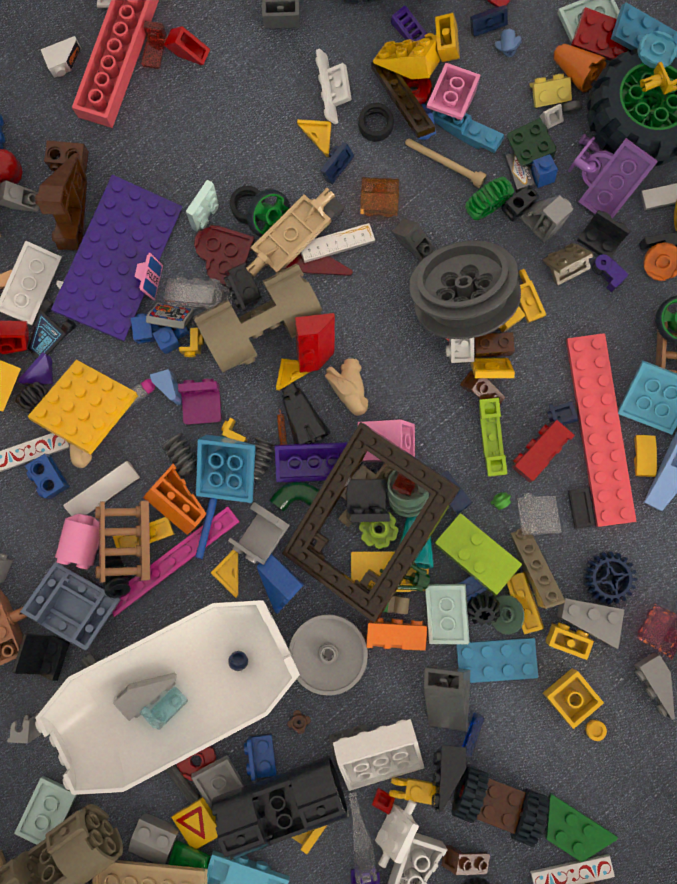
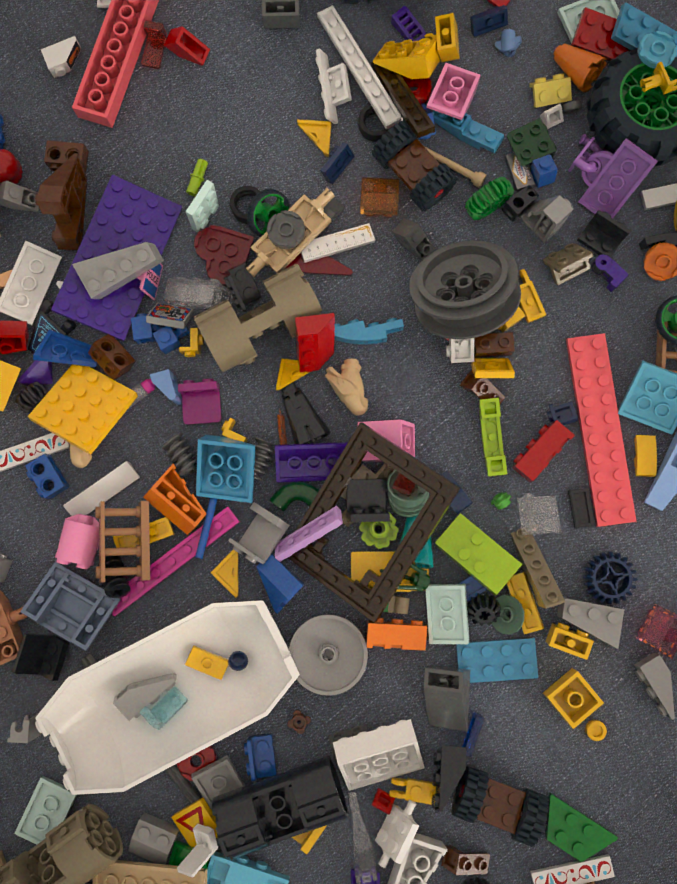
none -> blue wing [33,329,98,367]
none -> light grey wedge [72,242,164,299]
none -> reddish brown brick [88,334,136,380]
none -> white bracket [177,824,218,877]
none -> yellow plate [185,645,228,680]
none -> lime axle [186,159,208,197]
none -> dark grey tile [267,210,306,249]
none -> lavender plate [275,506,343,562]
none -> white tile [317,5,403,130]
none -> dark azure slope [335,318,404,345]
none -> black plate [371,120,458,212]

